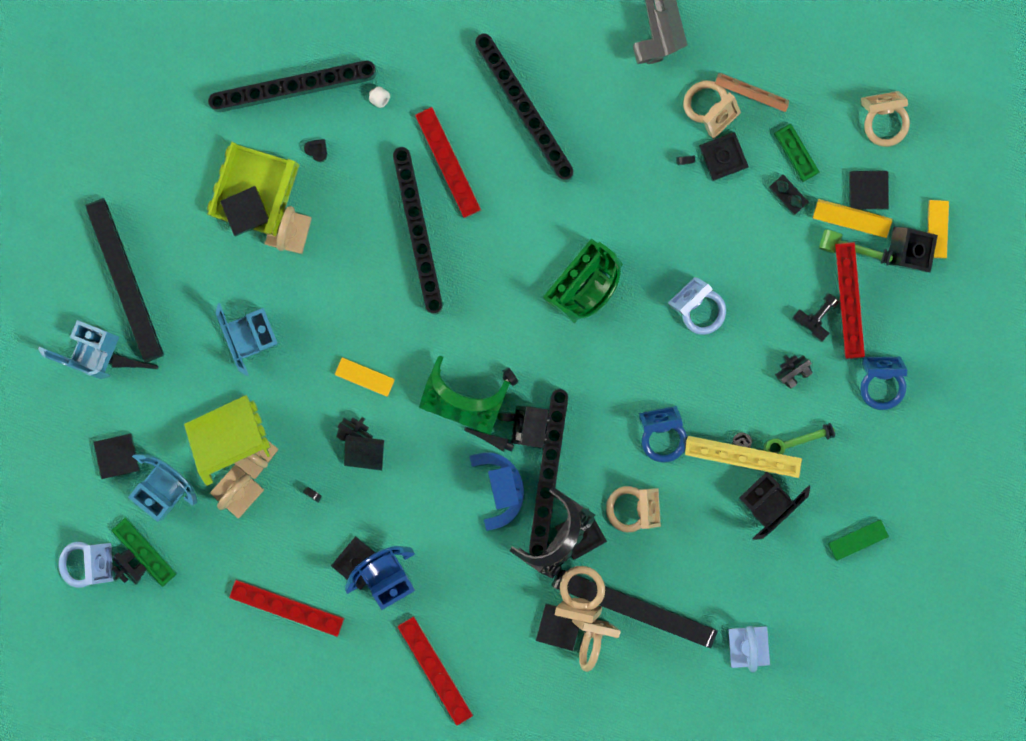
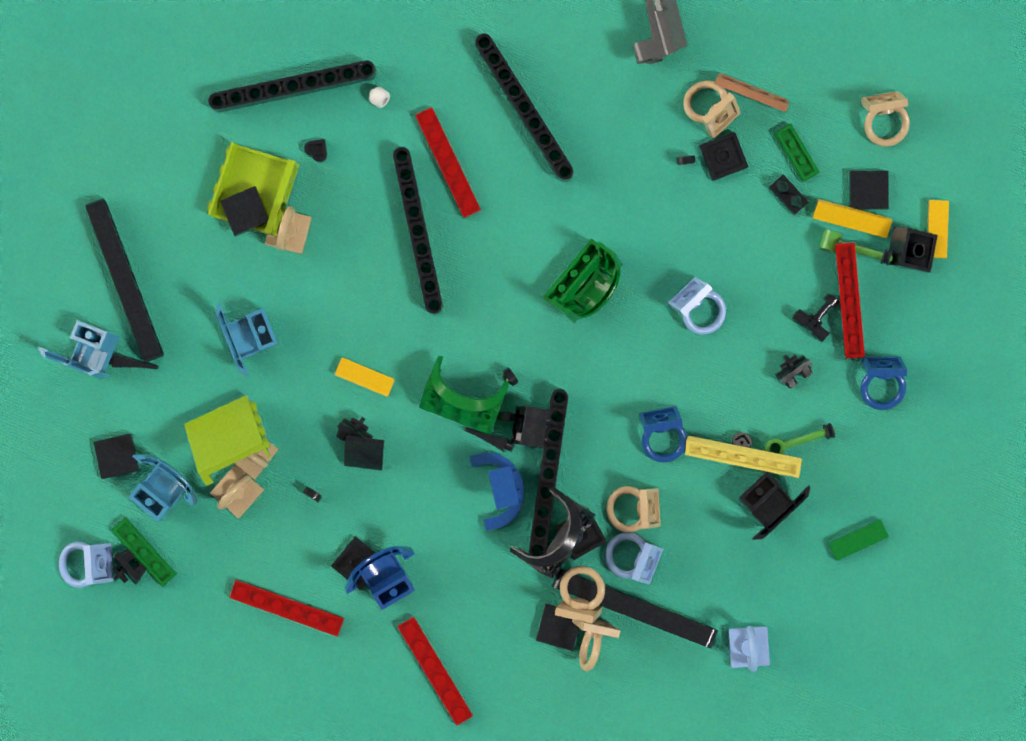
none -> light blue tile [605,532,663,585]

